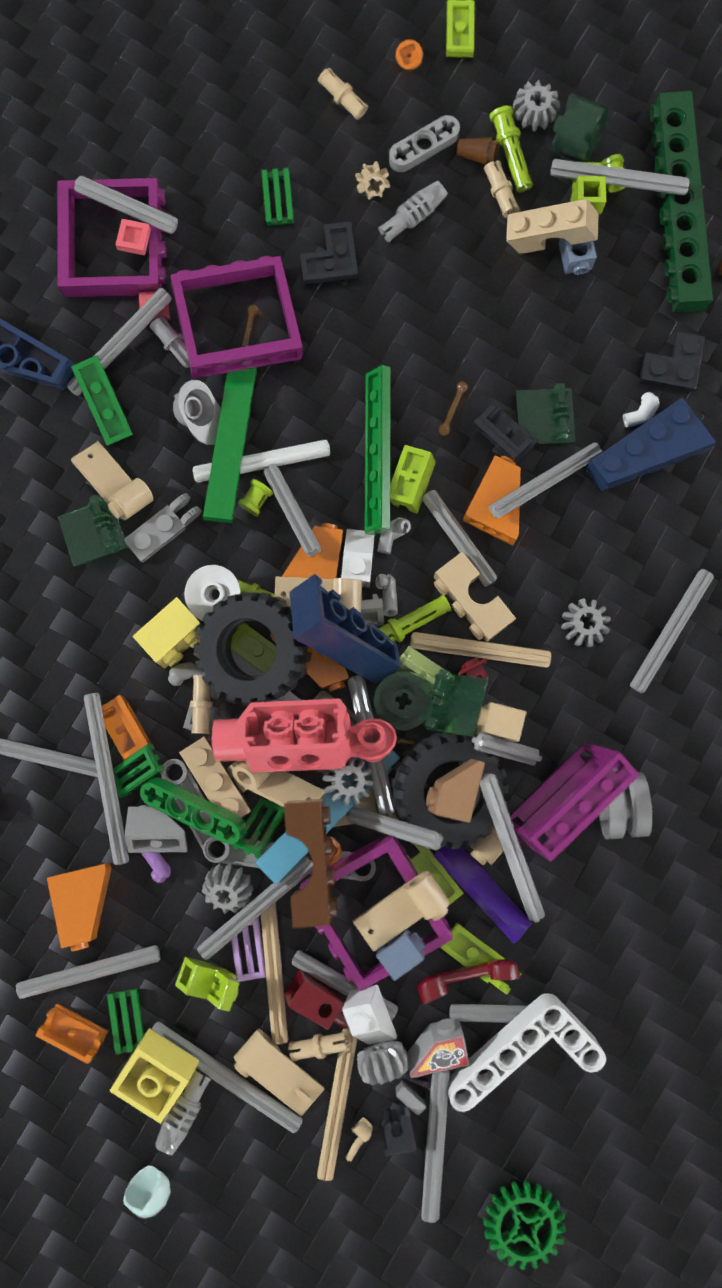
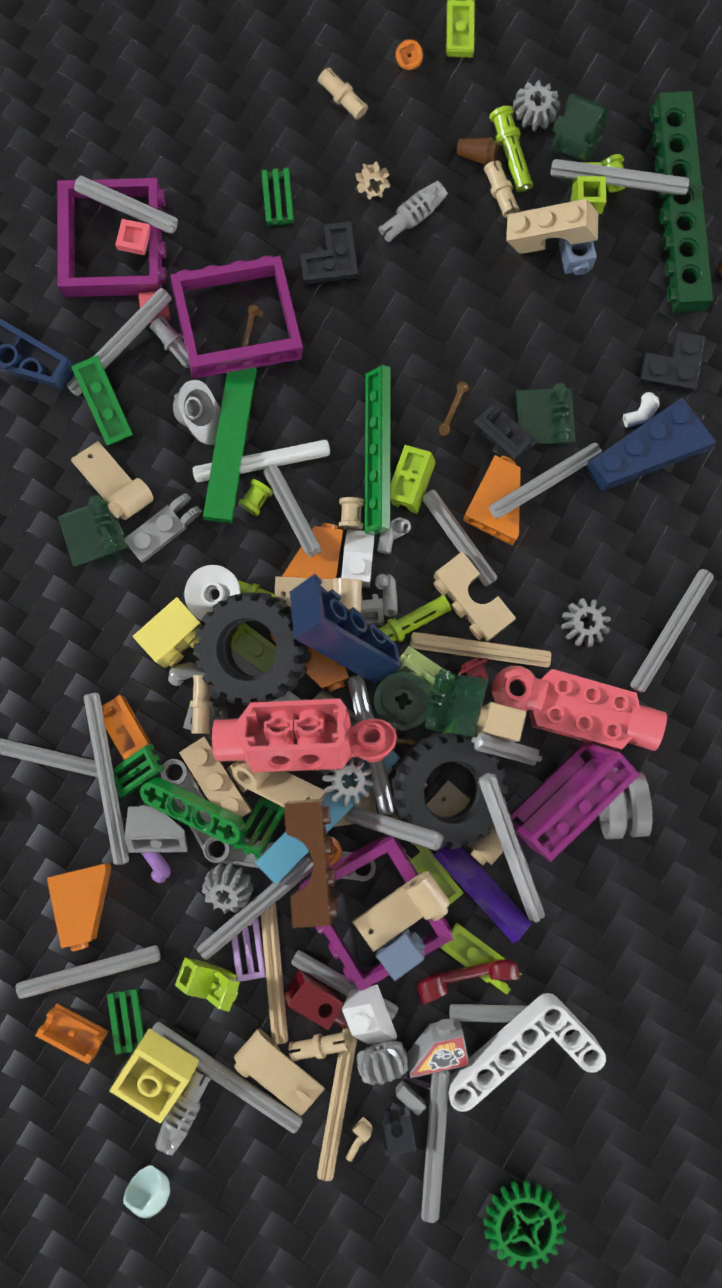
light grey beam [389,116,460,172] -> none
medium nougat slope [426,759,485,823] -> none
none -> tan bush [339,497,365,530]
none -> coral brick [492,666,667,751]

